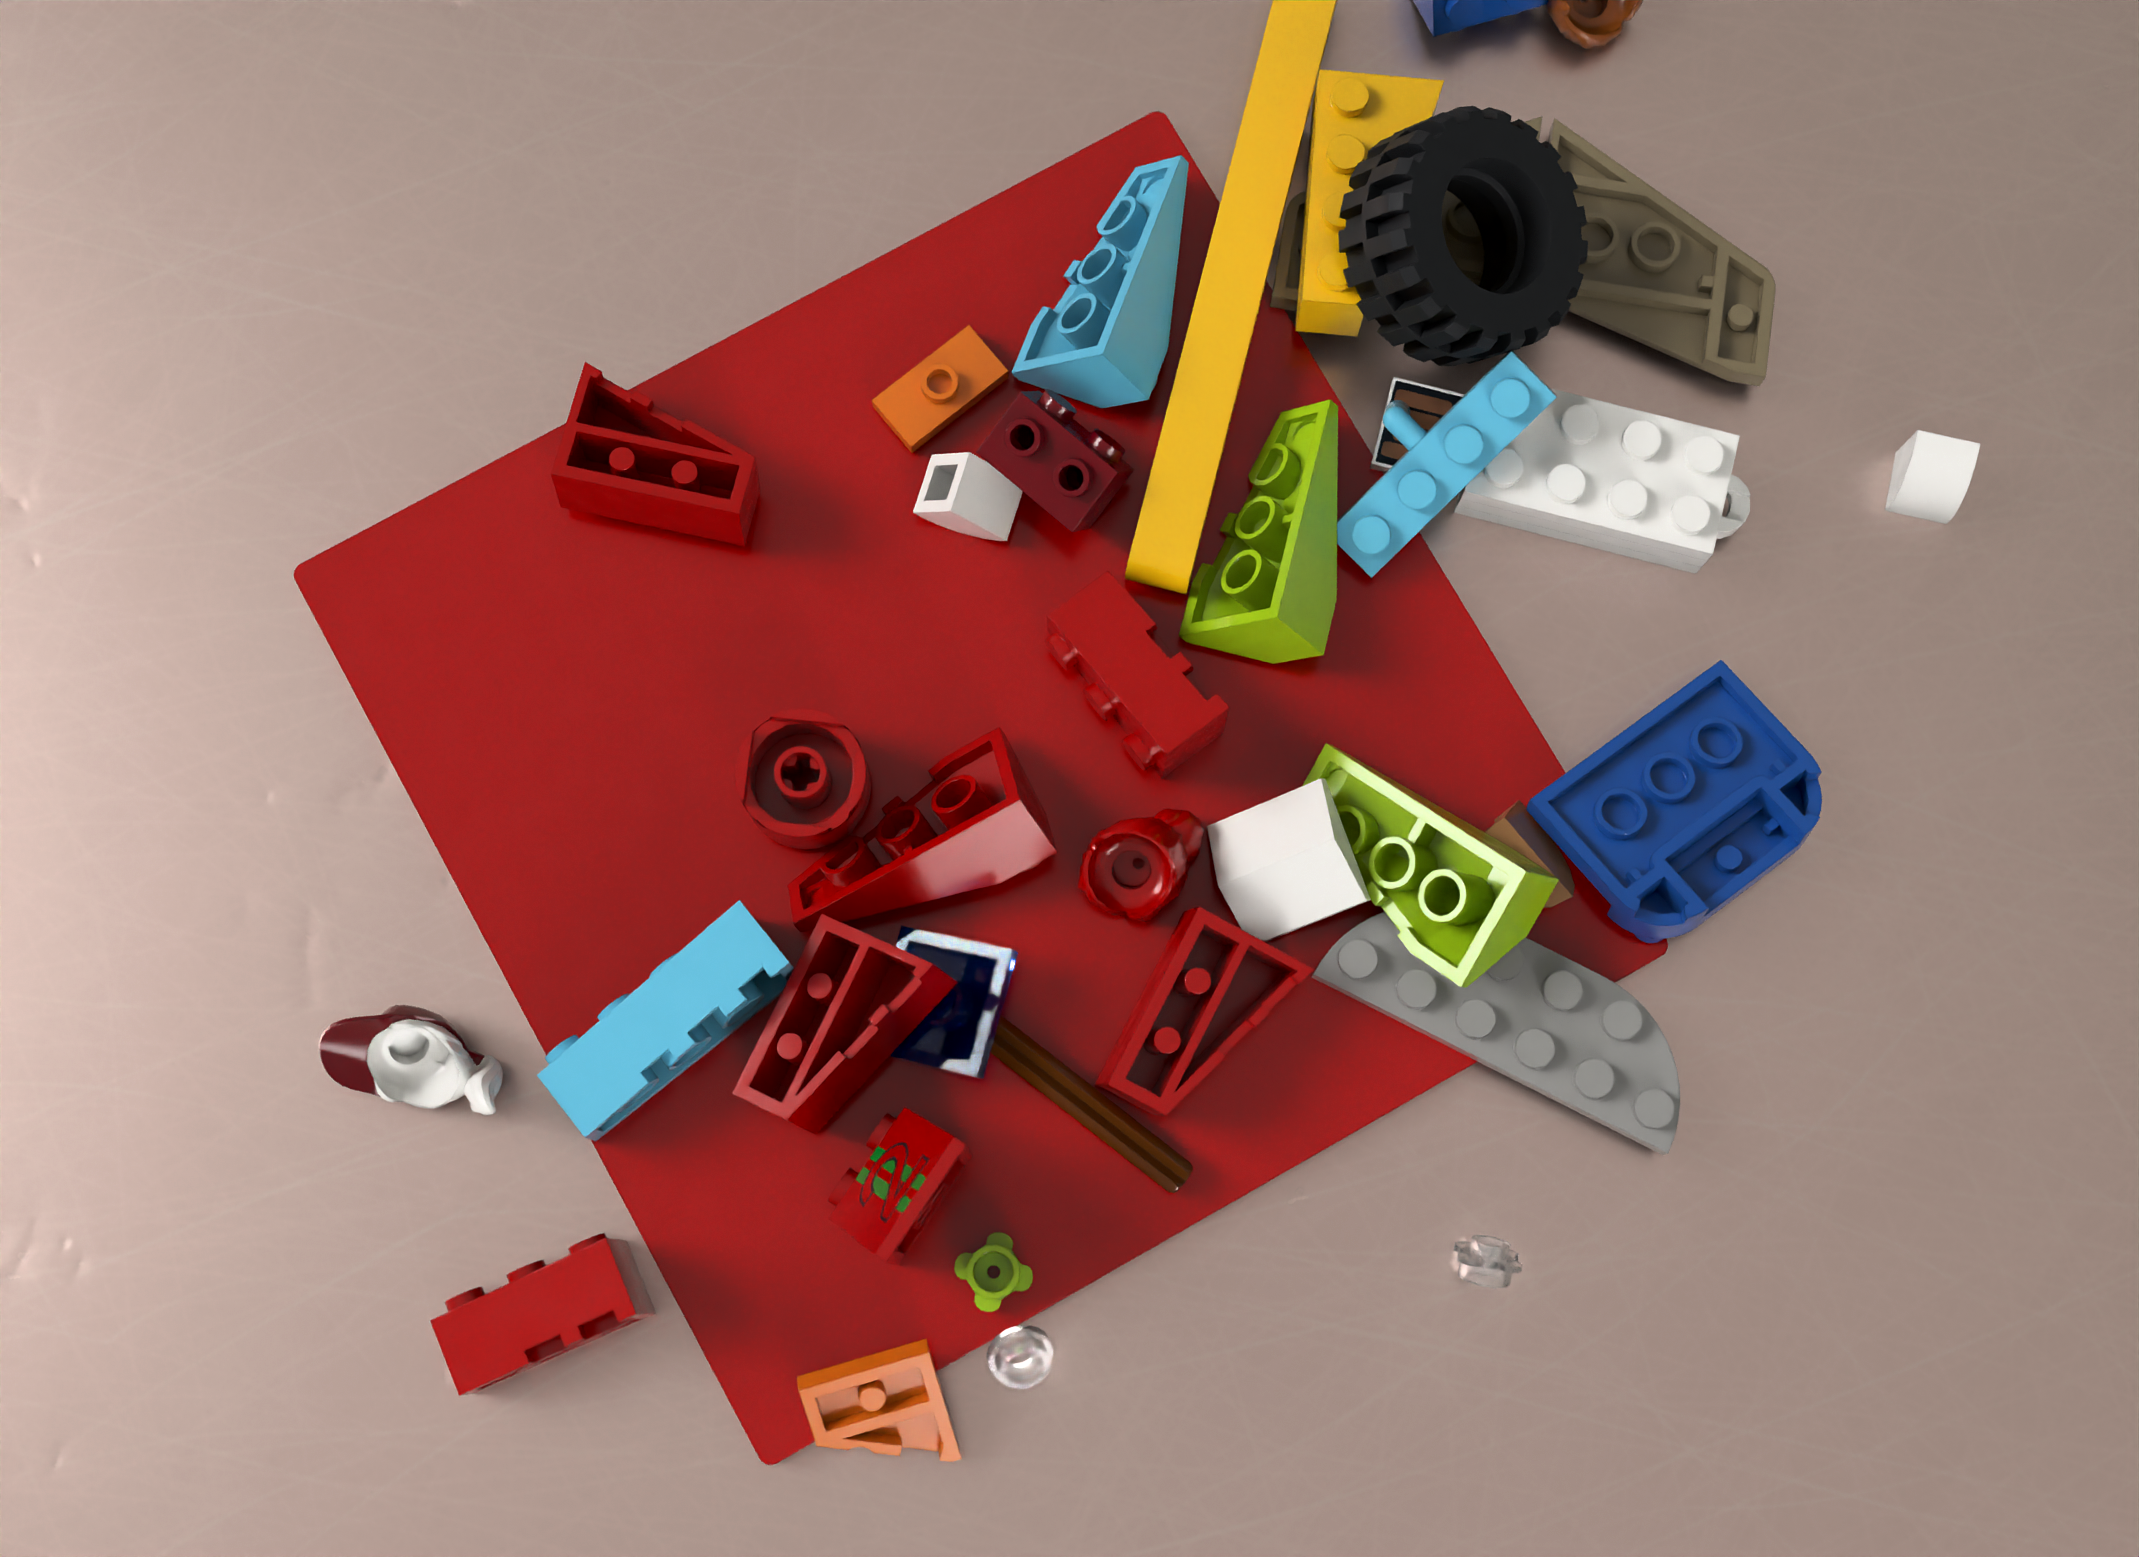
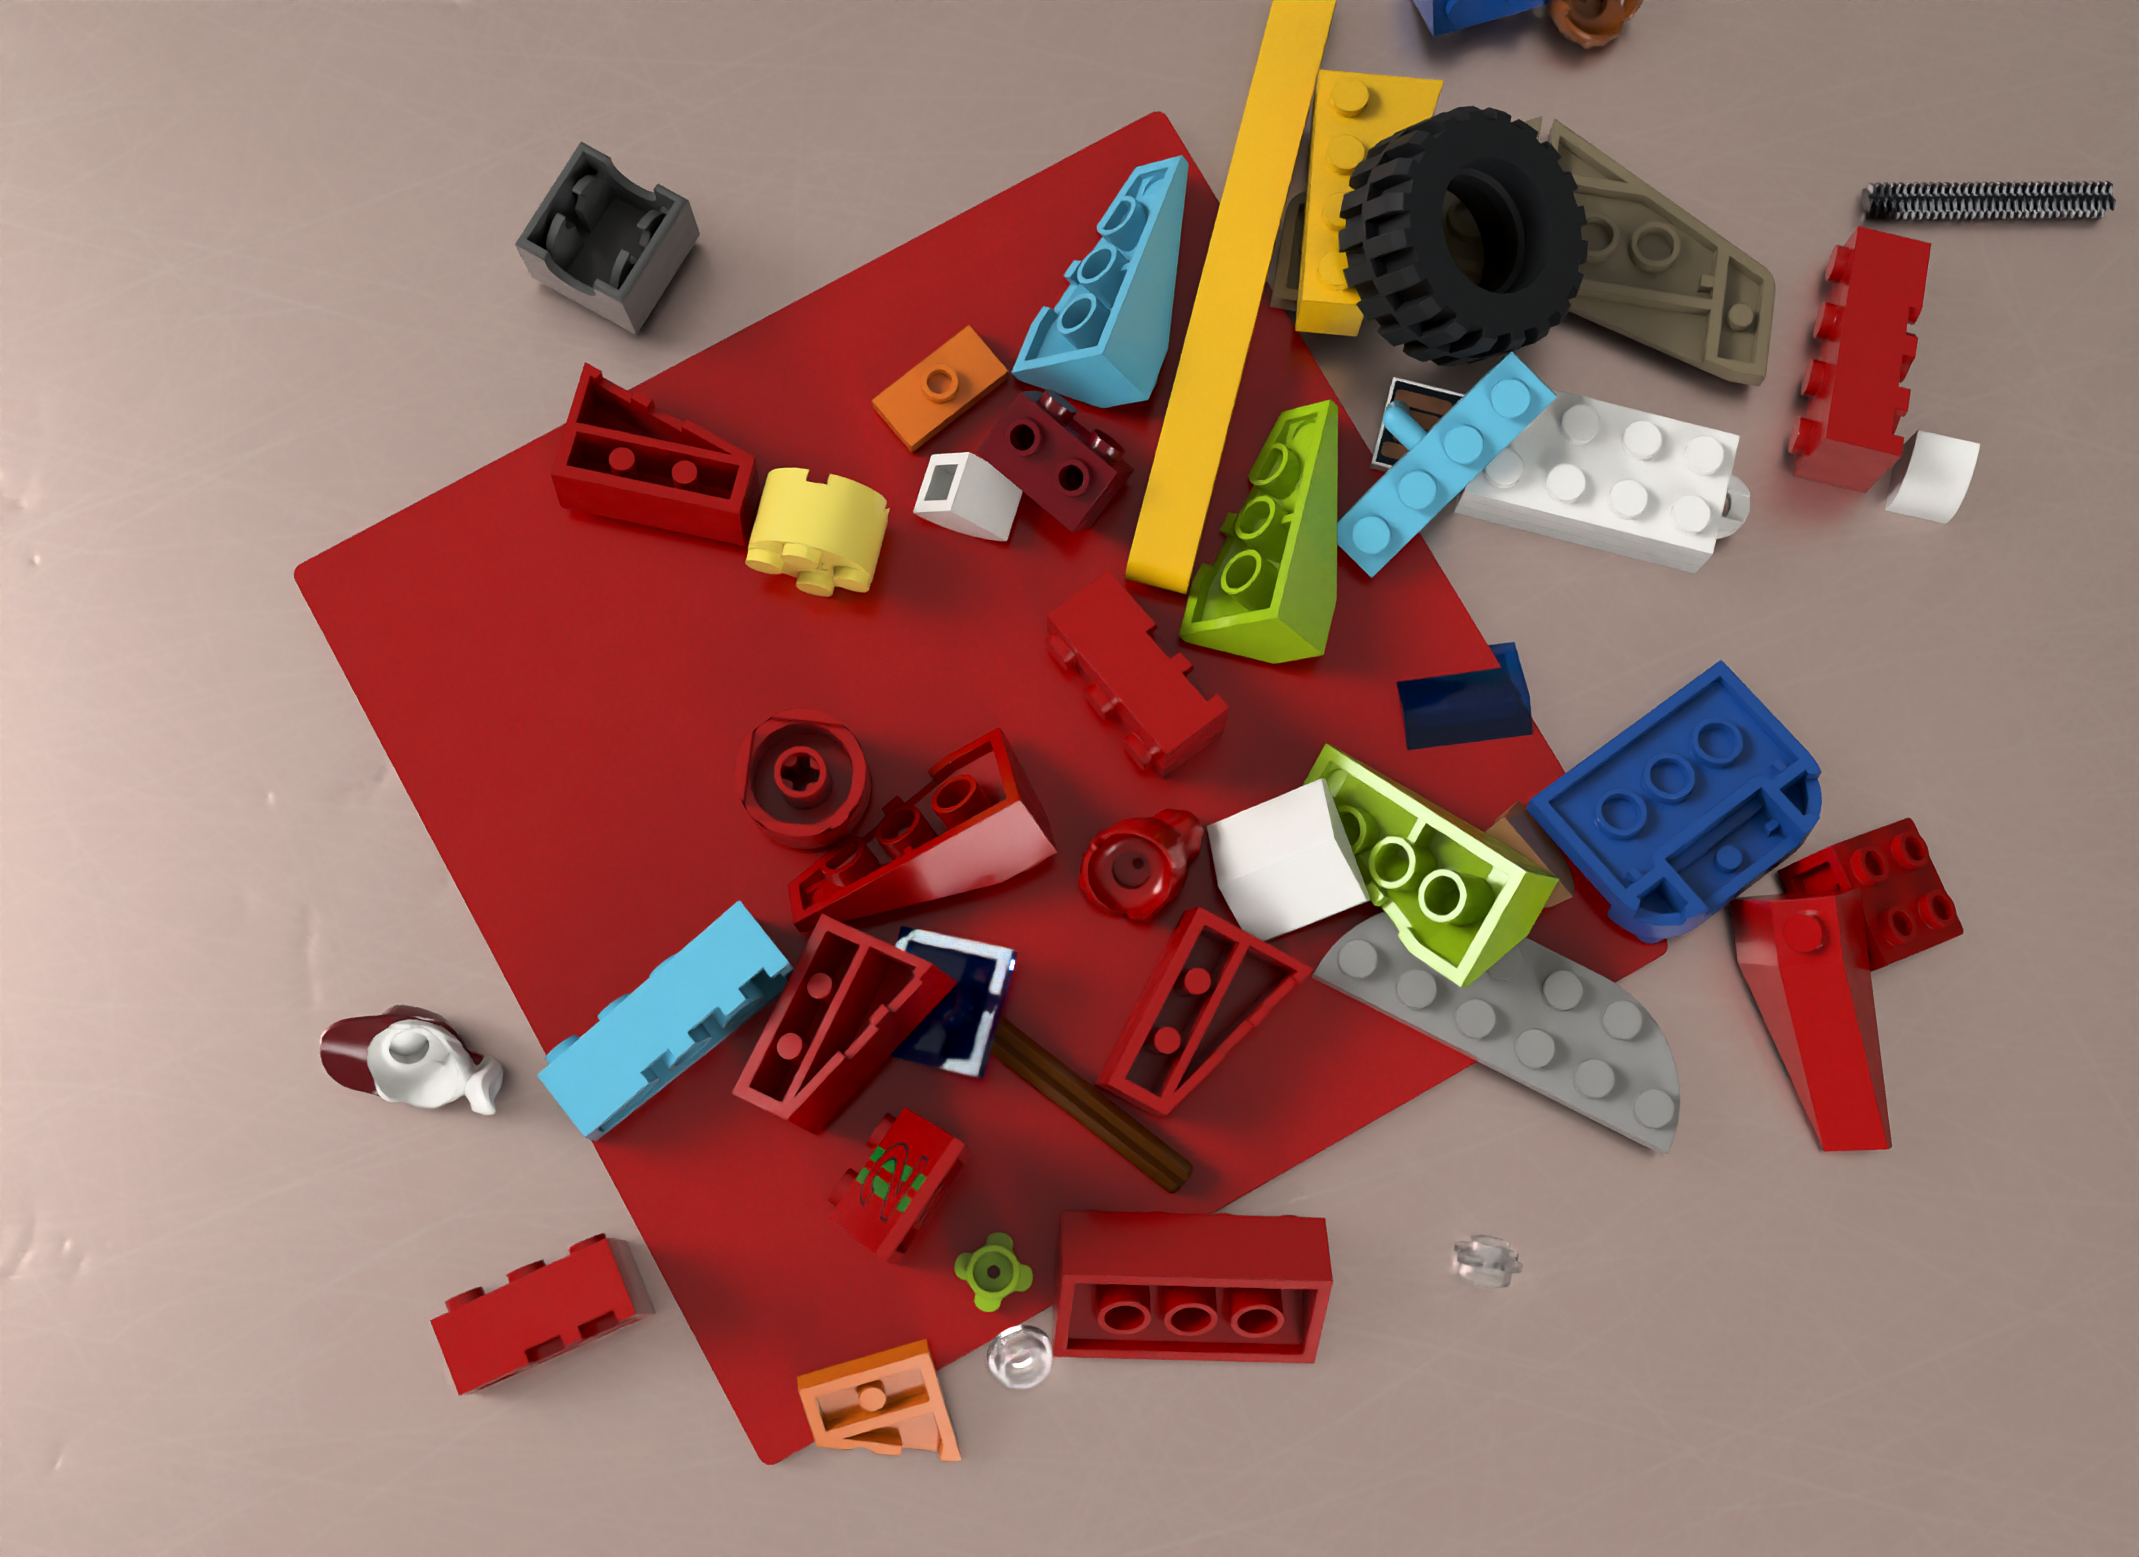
none -> dark grey piece [515,142,700,335]
none -> light yellow brick [745,468,890,597]
none -> red slope [1052,1209,1333,1363]
none -> clear blue slope [1396,642,1533,750]
none -> red wedge [1730,888,1892,1151]
none -> red bracket [1777,818,1964,972]
none -> red wedge [1788,226,1931,493]
none -> black axle [1861,181,2116,219]

